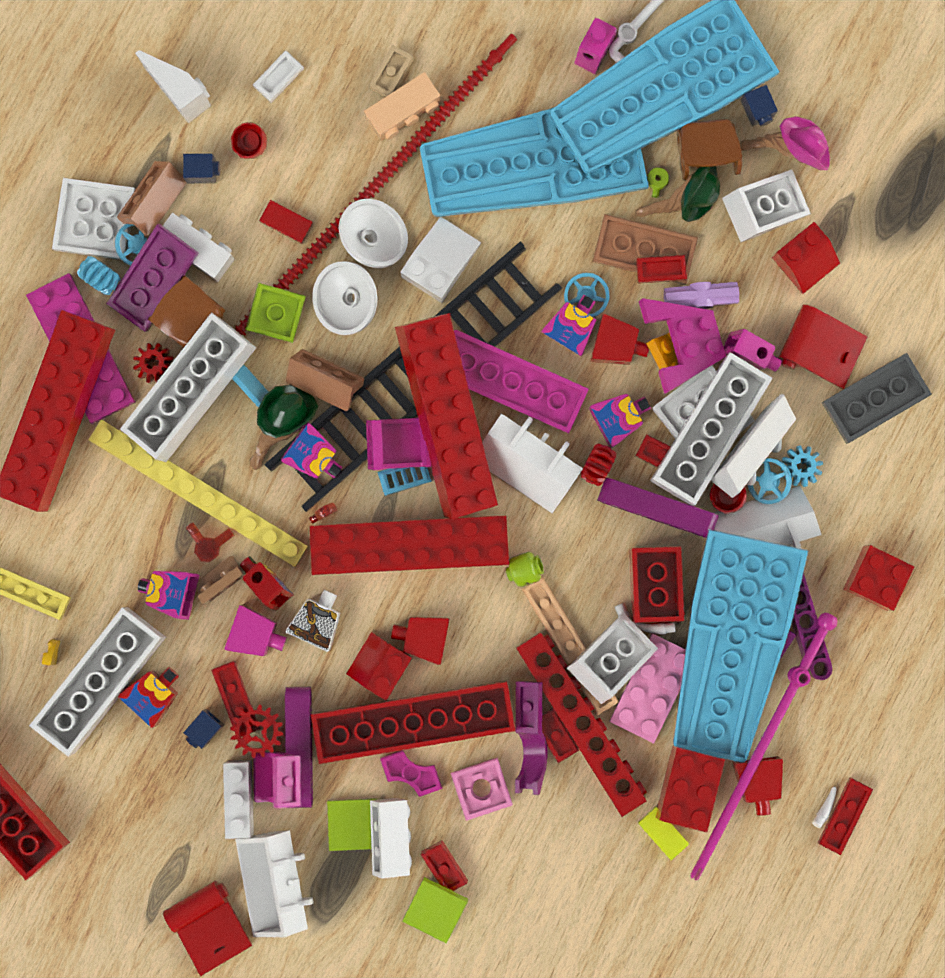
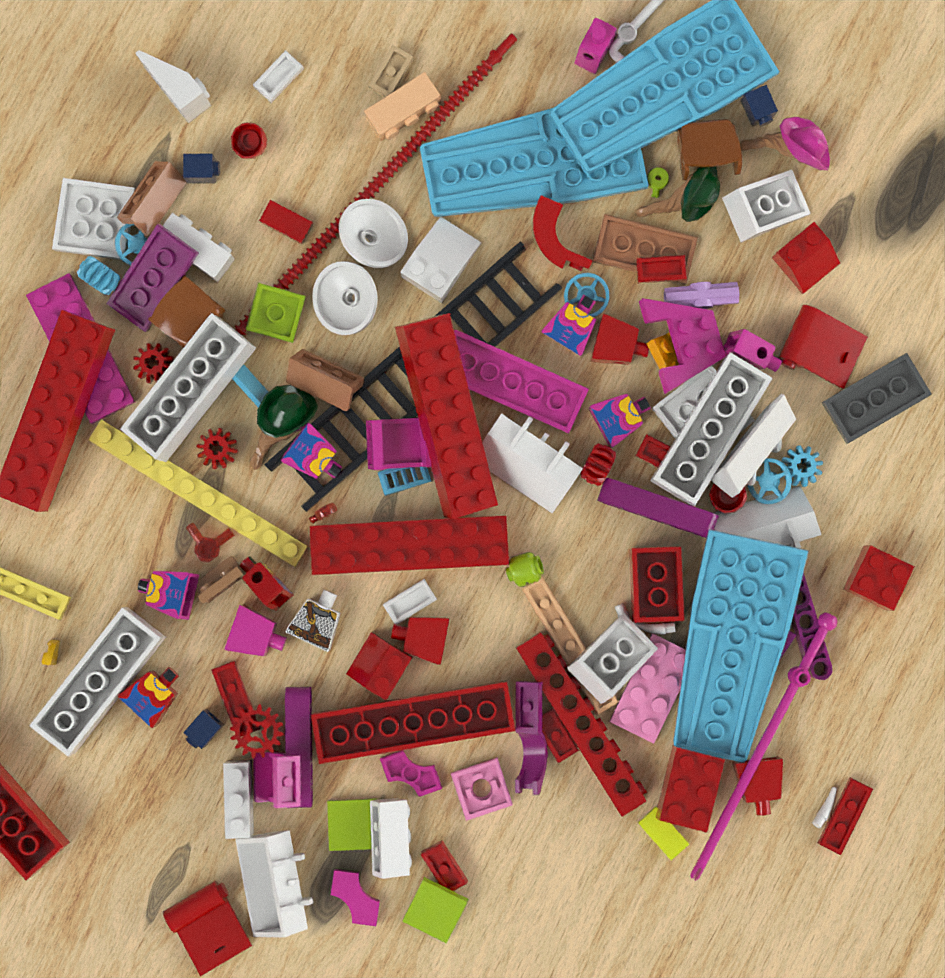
none -> red gear [196,428,239,470]
none -> dark pink tile [331,869,380,927]
none -> white tile [383,579,437,625]
none -> red arch [532,195,593,272]

